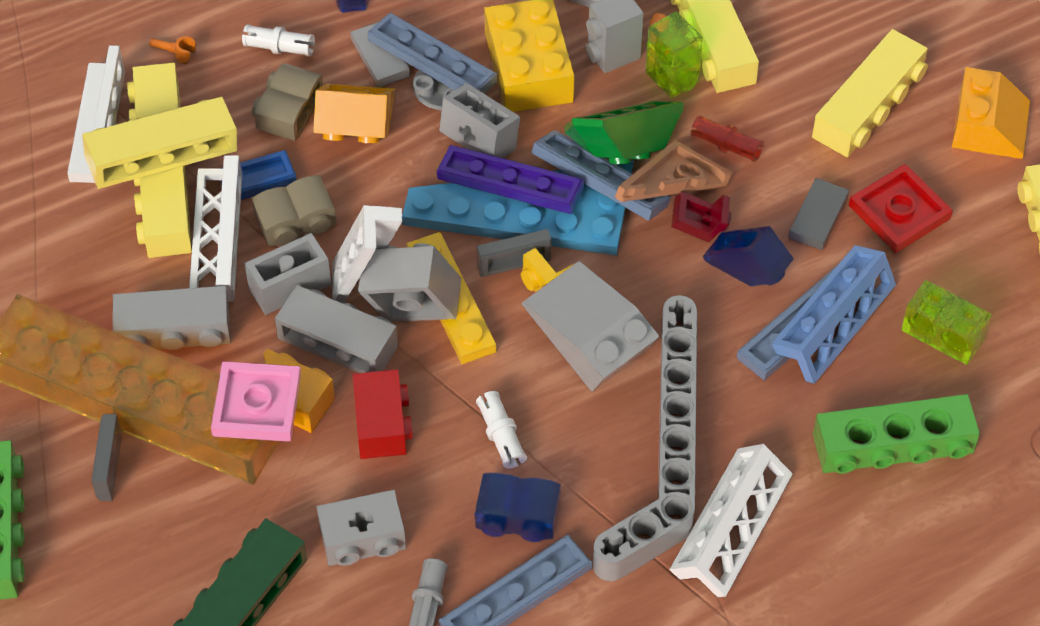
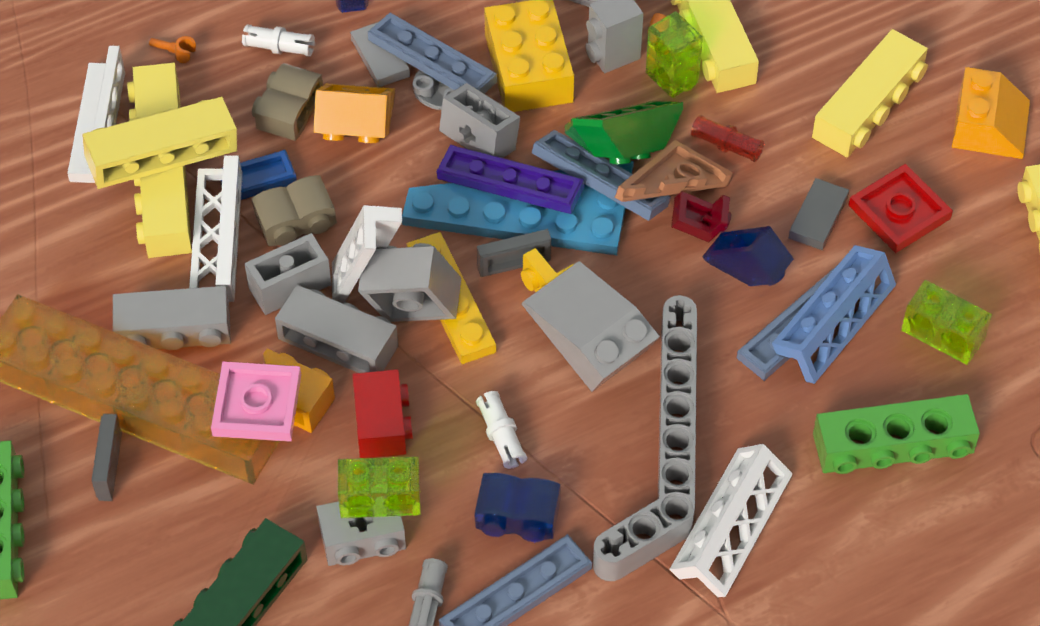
none -> clear neon green brick [338,457,421,518]

